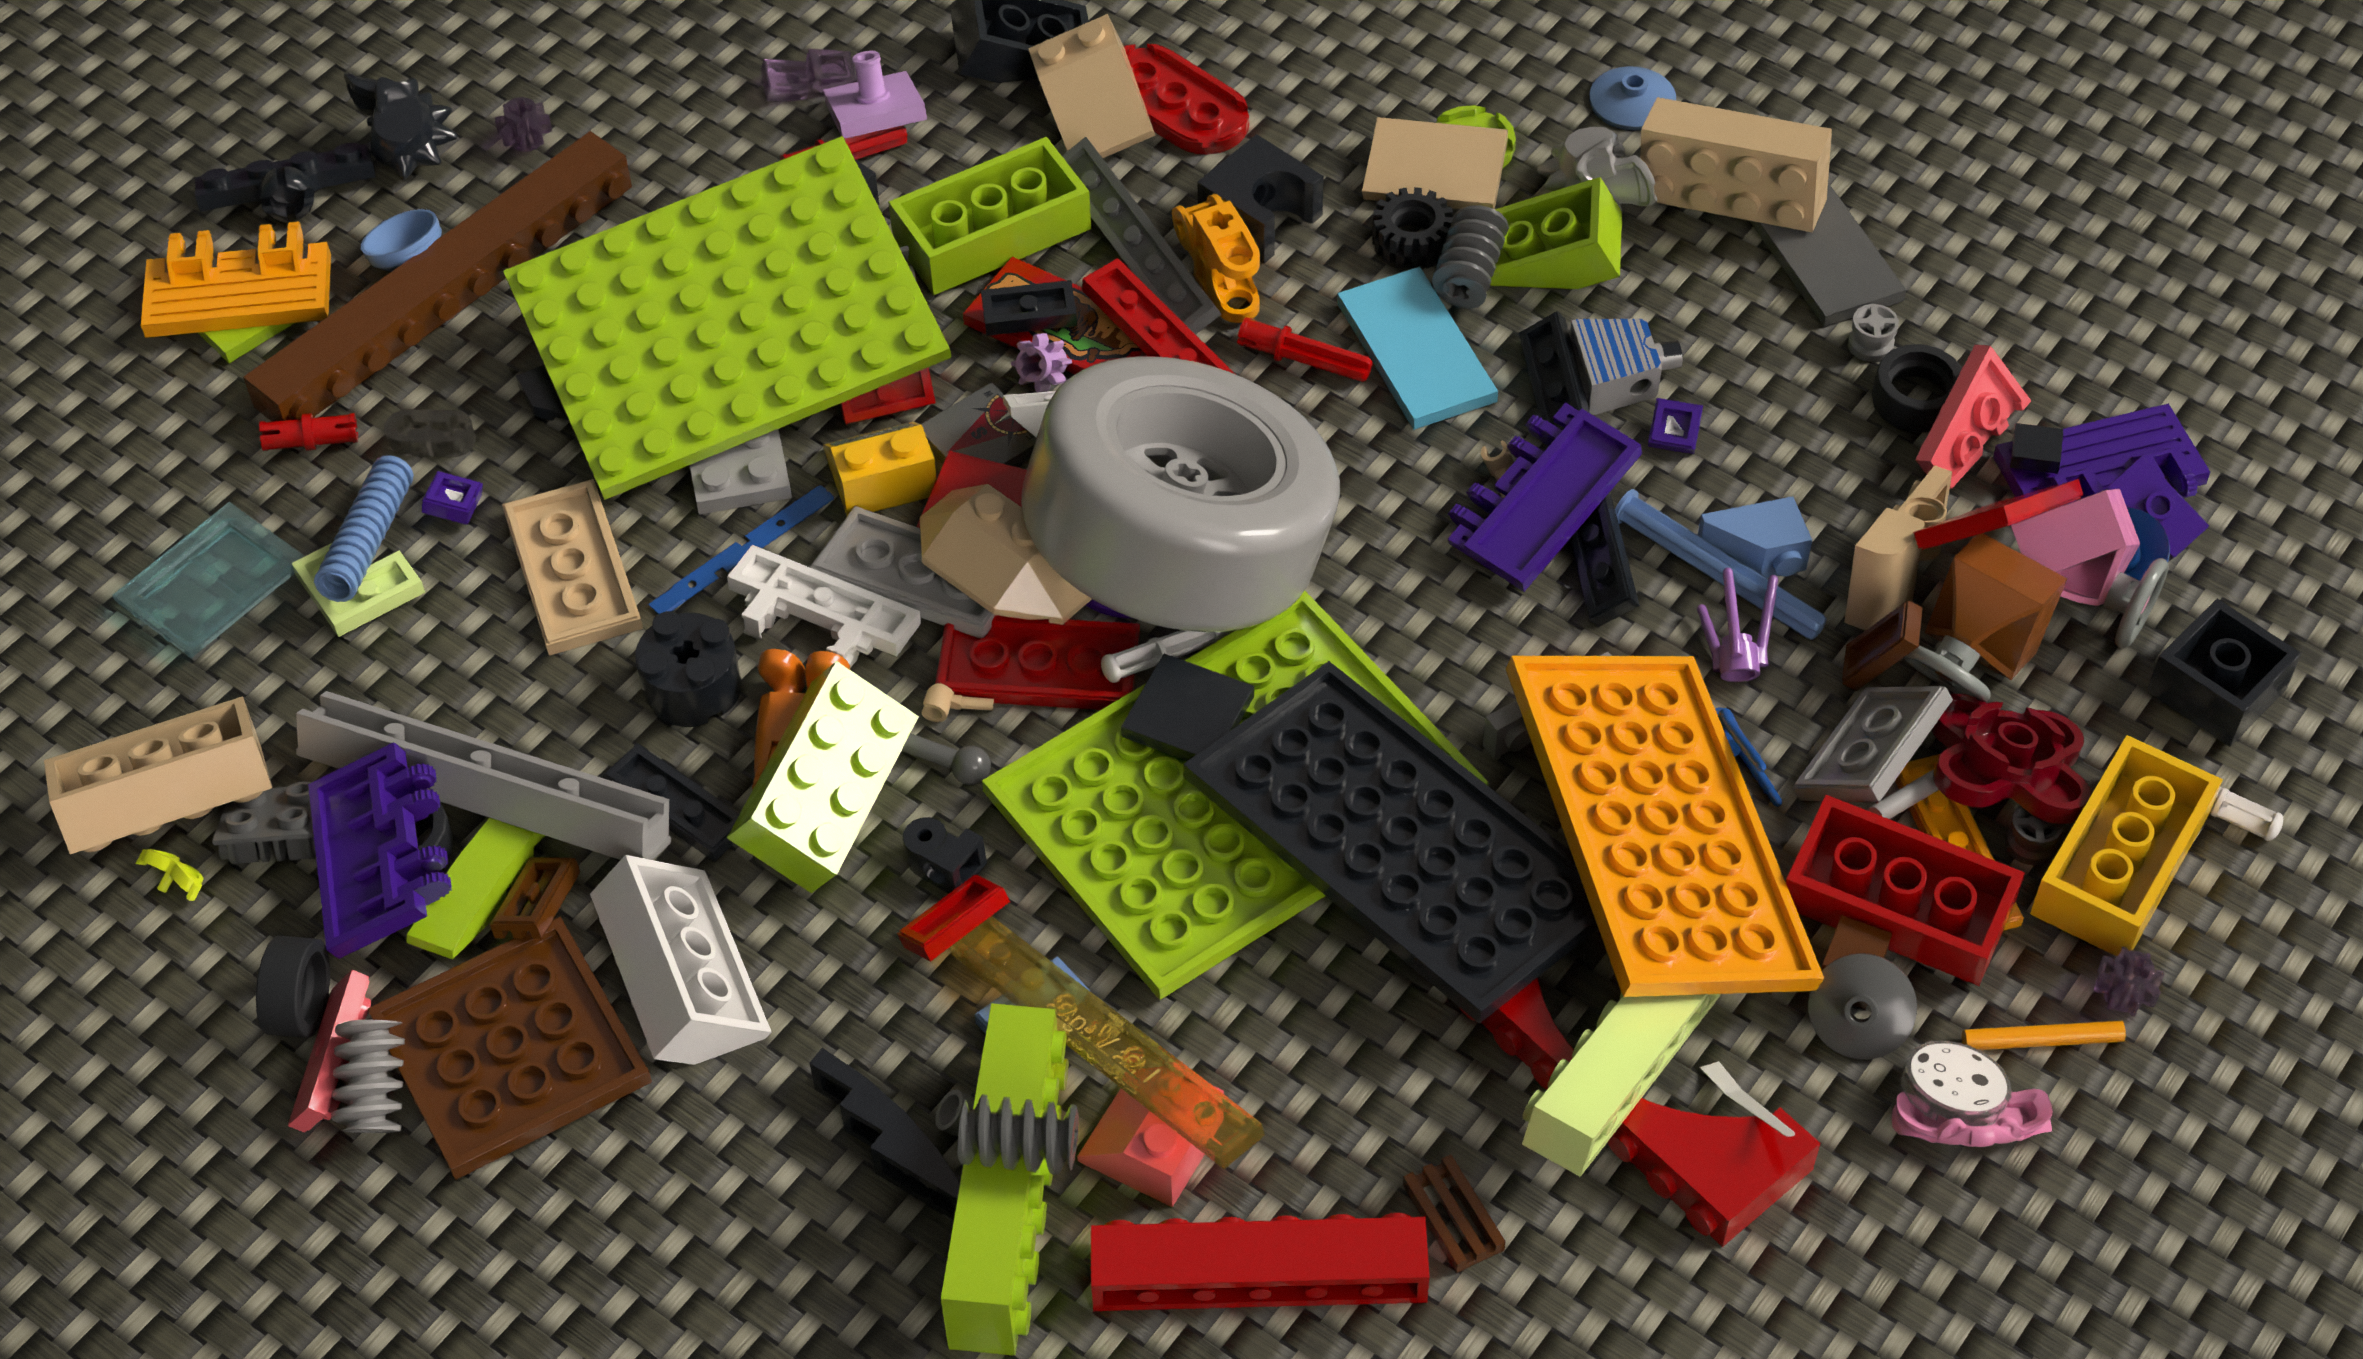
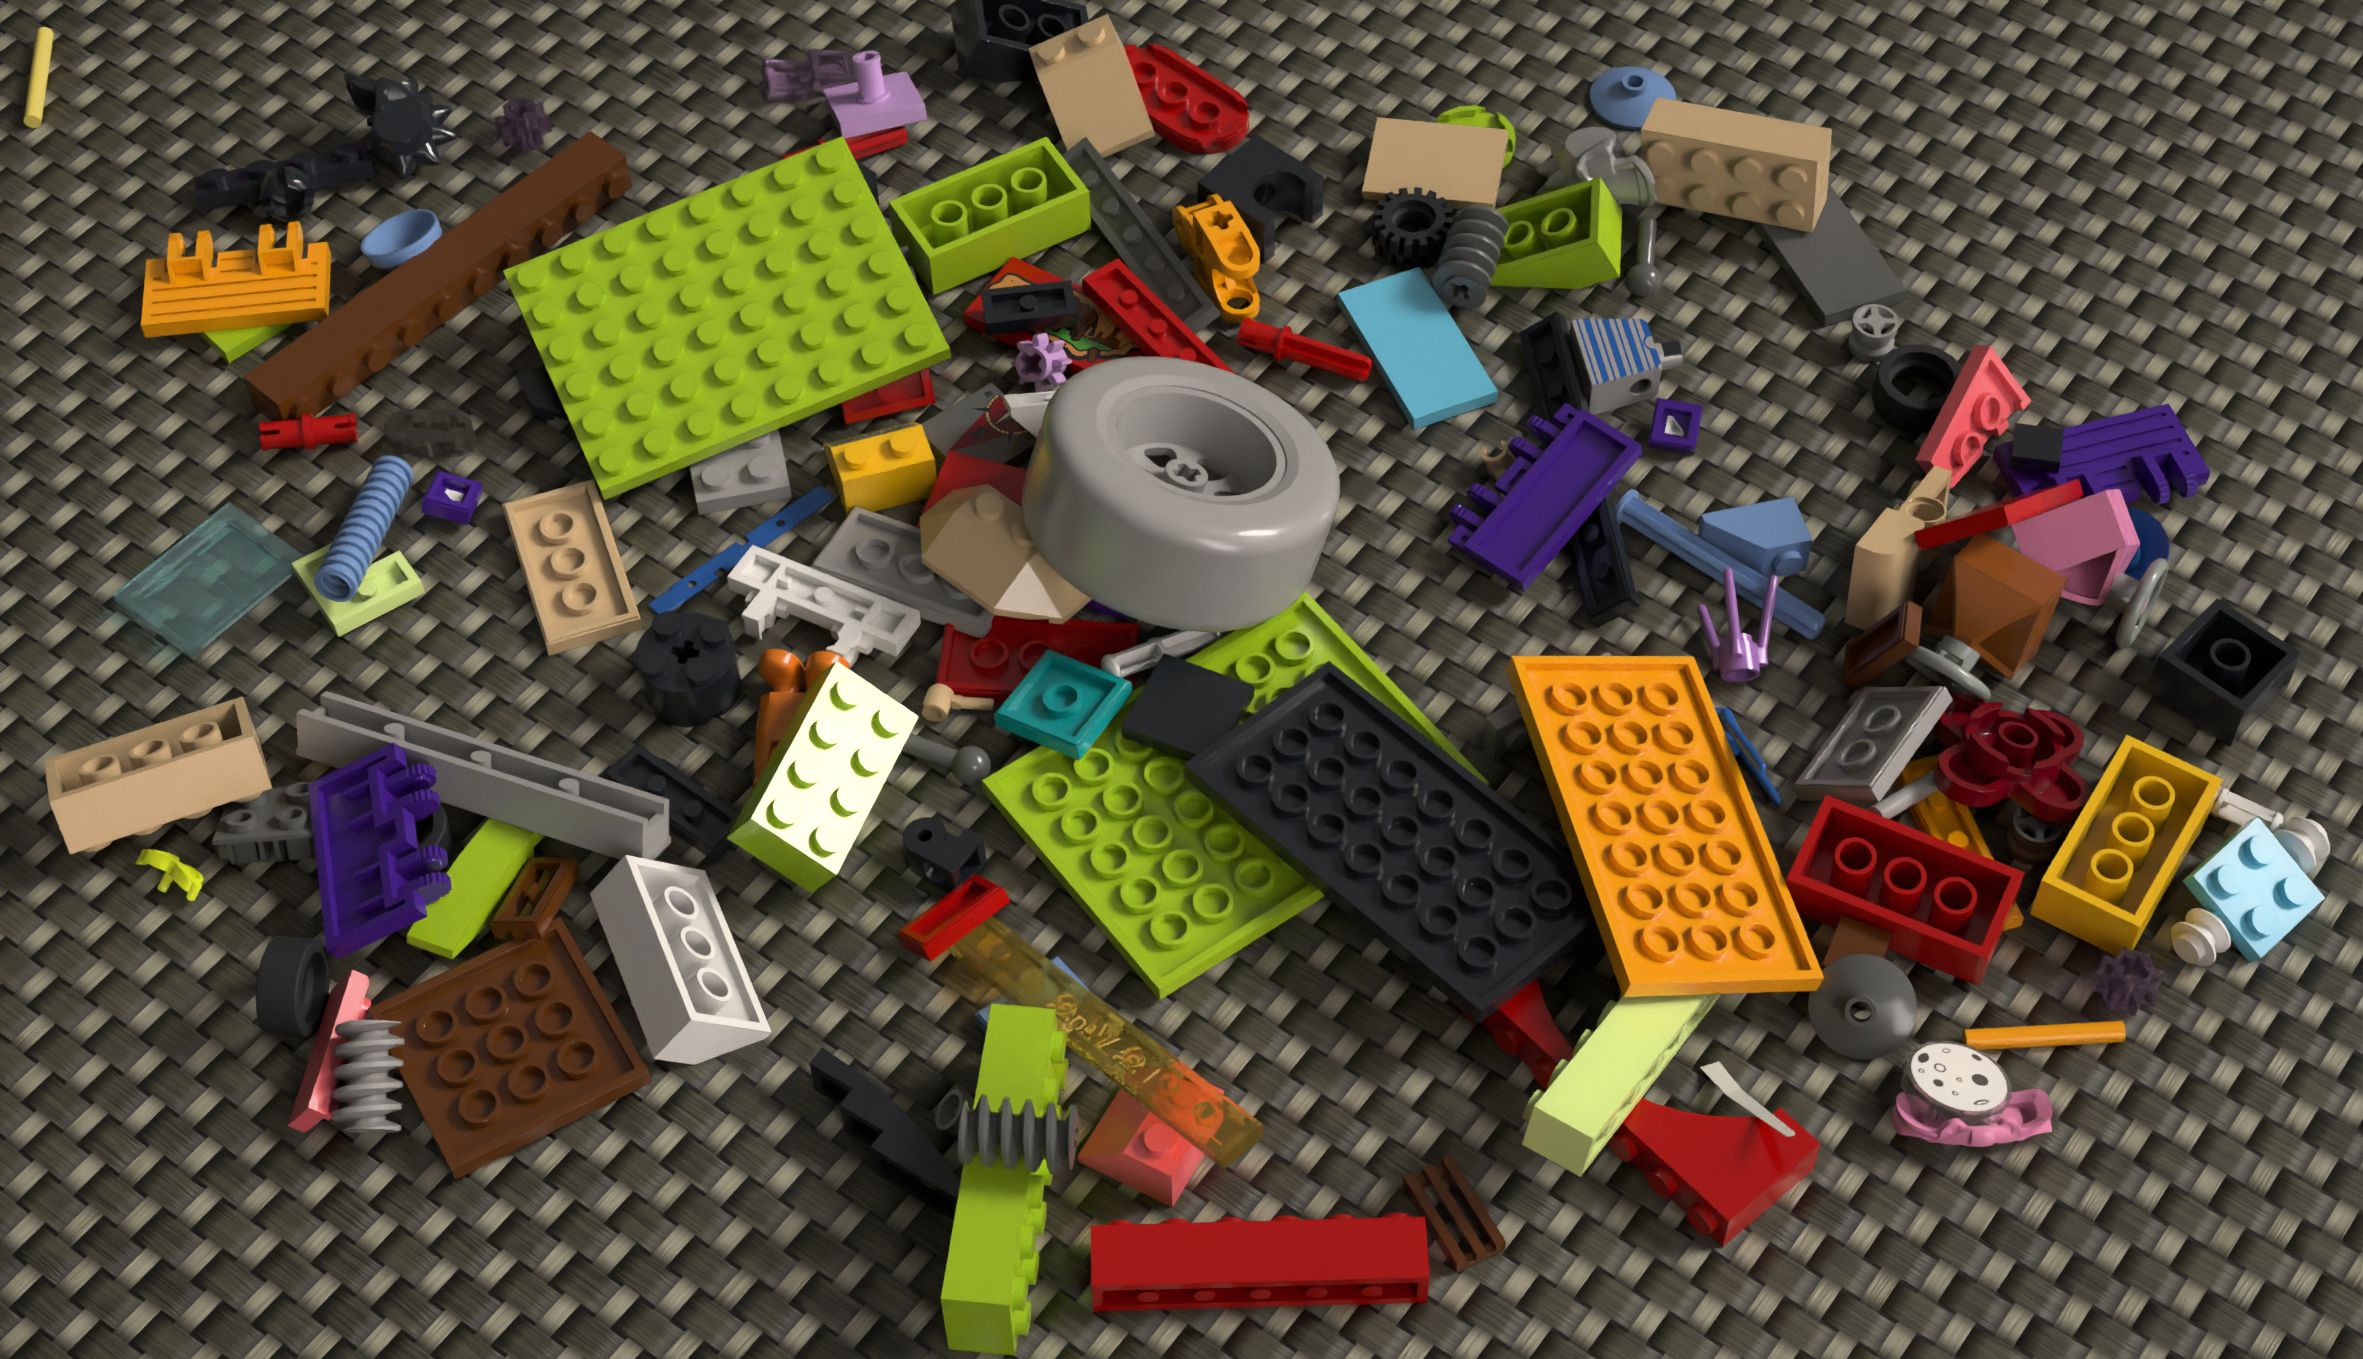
dark purple plate [2104,456,2209,561] -> none
none -> light yellow bar [23,27,54,128]
none -> teal tile [994,649,1133,760]
none -> dark grey bar [1625,218,1662,297]
none -> plate [2171,816,2330,966]

